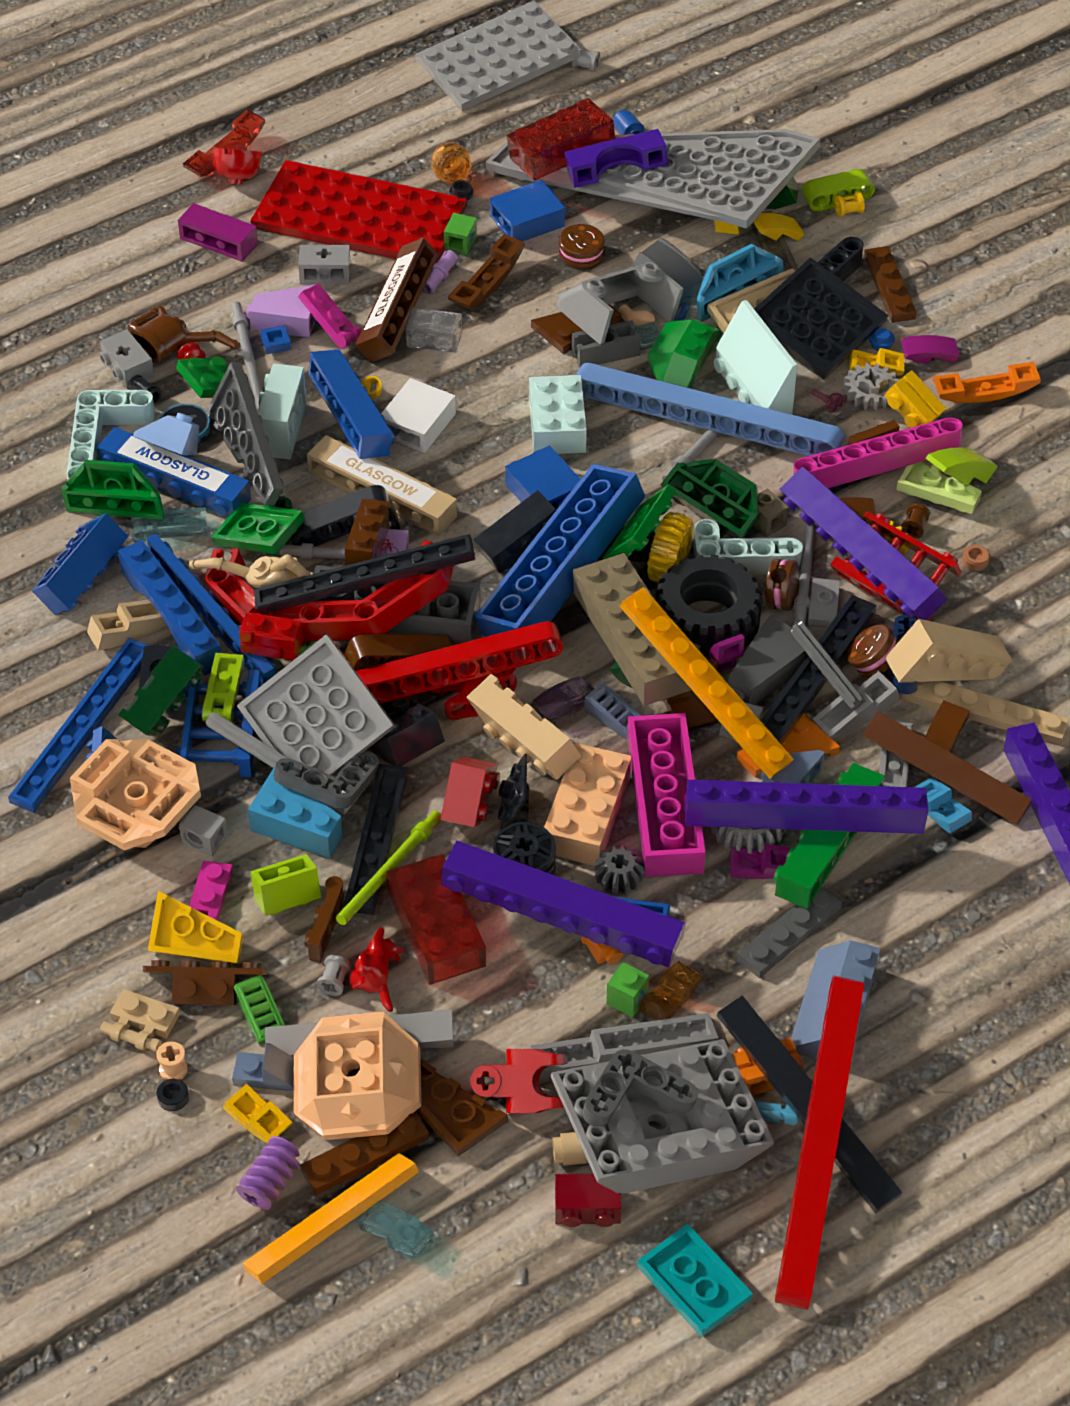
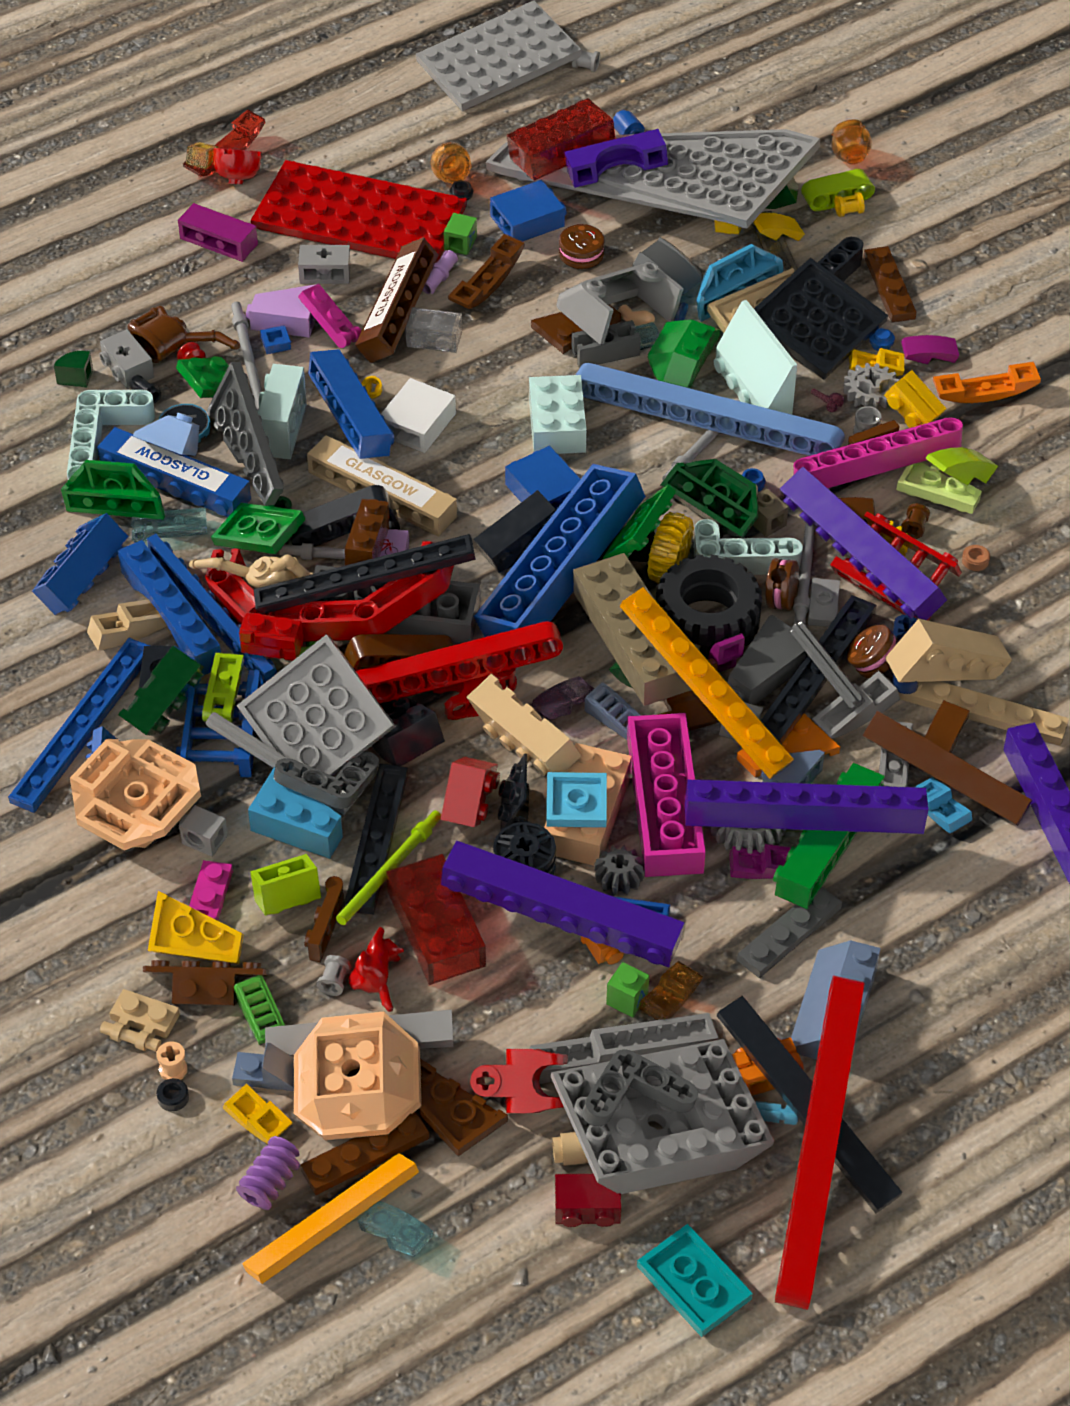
none -> dark green brick [54,351,93,388]
none -> clear yellow slope [186,142,219,169]
none -> medium azure plate [546,772,607,828]
none -> blue plate [742,468,766,492]
none -> clear orange piece [831,119,872,164]
none -> light grey wheel [853,406,881,435]

